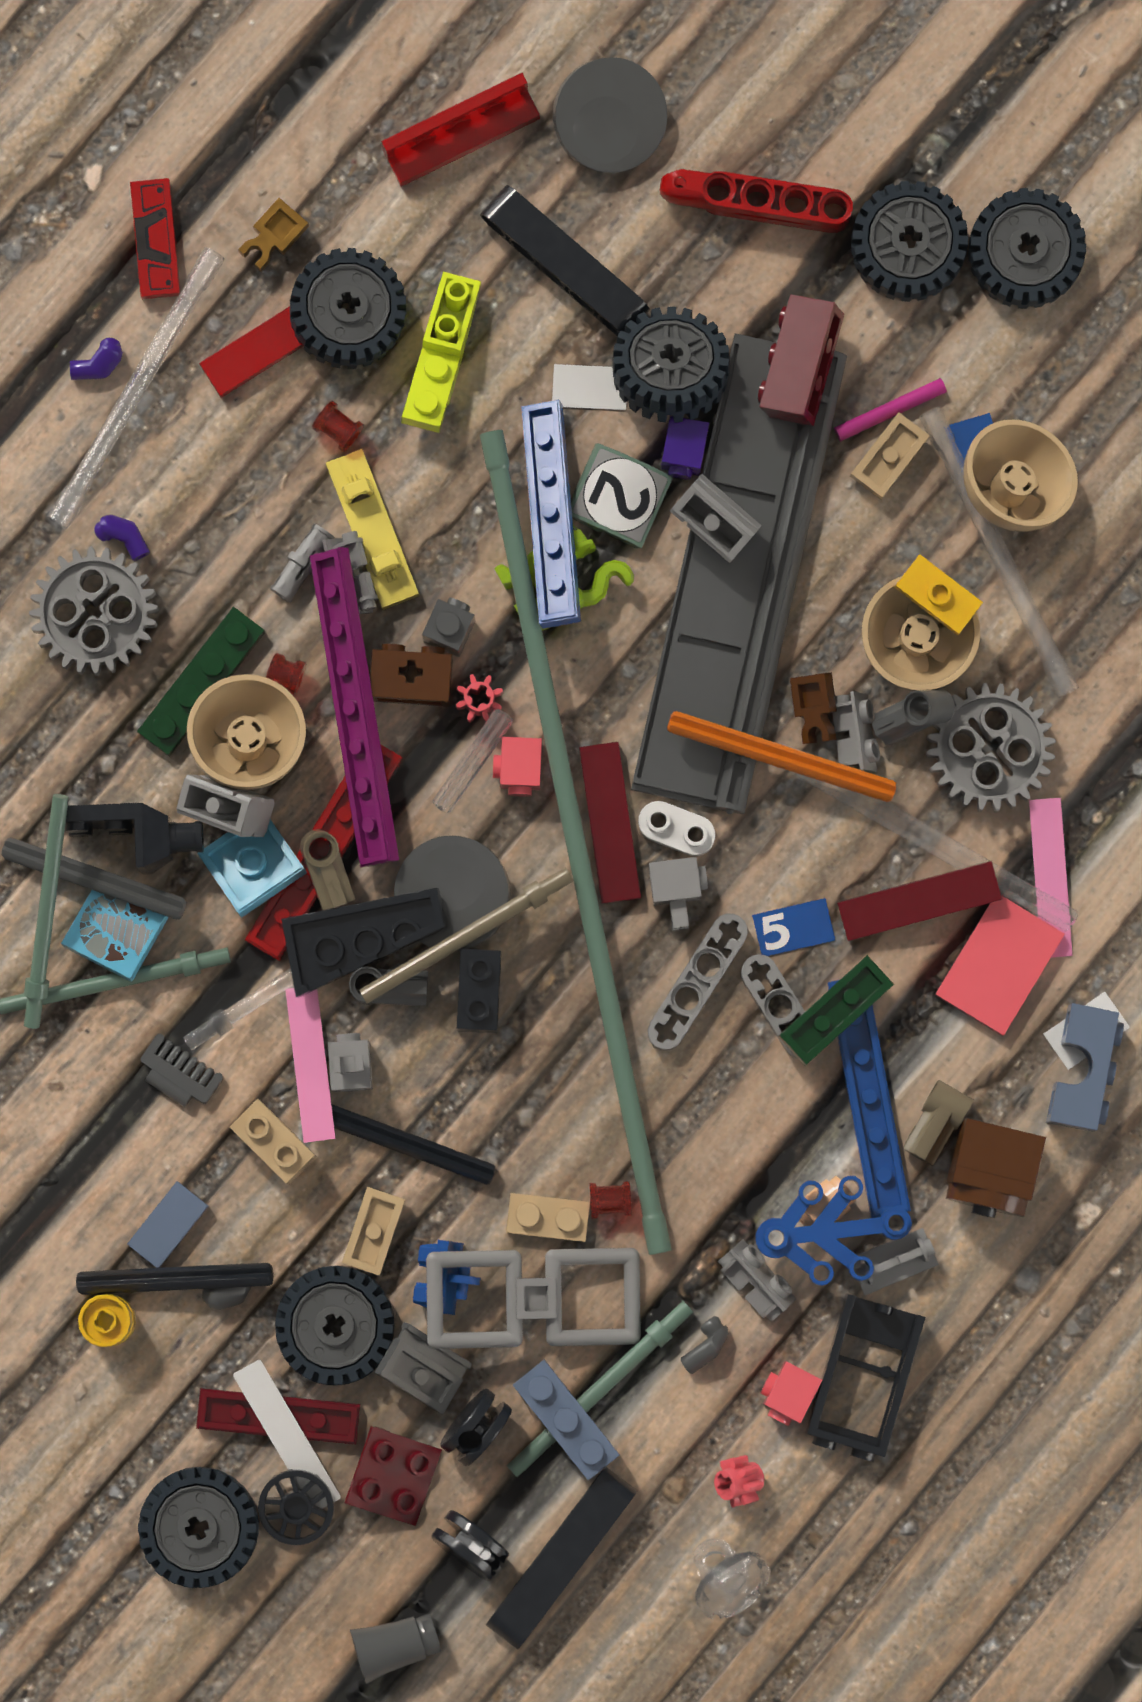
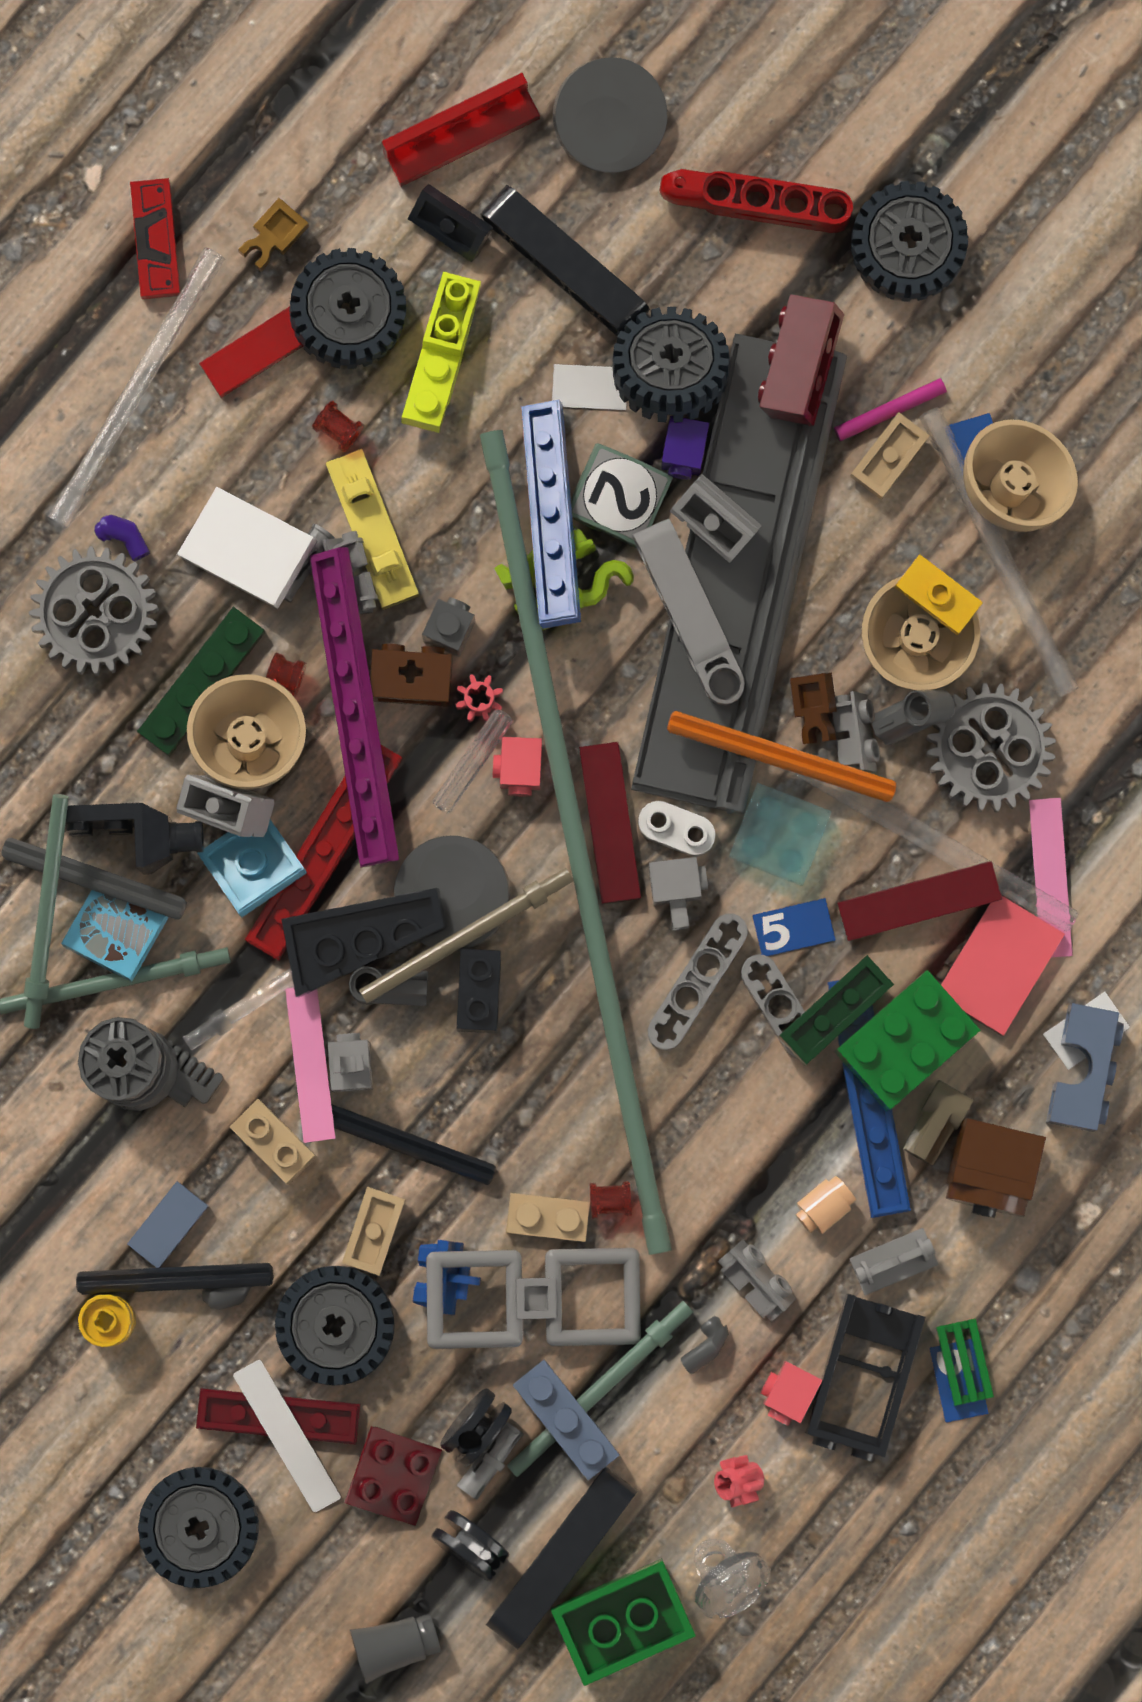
dark purple arm [70,337,123,380] -> none
black wheel [258,1469,334,1545] -> none
dark tan piece [300,829,355,910] -> none
dark grey plate [374,1322,472,1414] -> none
blue plant [755,1176,912,1286] -> none
wheel [968,188,1086,309] -> none
none -> dark grey wheel [78,1017,178,1111]
none -> white tile [177,487,317,609]
none -> black plate [408,184,493,262]
none -> light grey pin [457,1422,524,1500]
none -> green brick [551,1558,696,1686]
none -> light grey piece [632,518,745,706]
none -> clear light blue plate [729,783,832,887]
none -> green brick [834,970,981,1112]
none -> blue sticker [929,1339,989,1423]
none -> green tile [936,1318,994,1406]

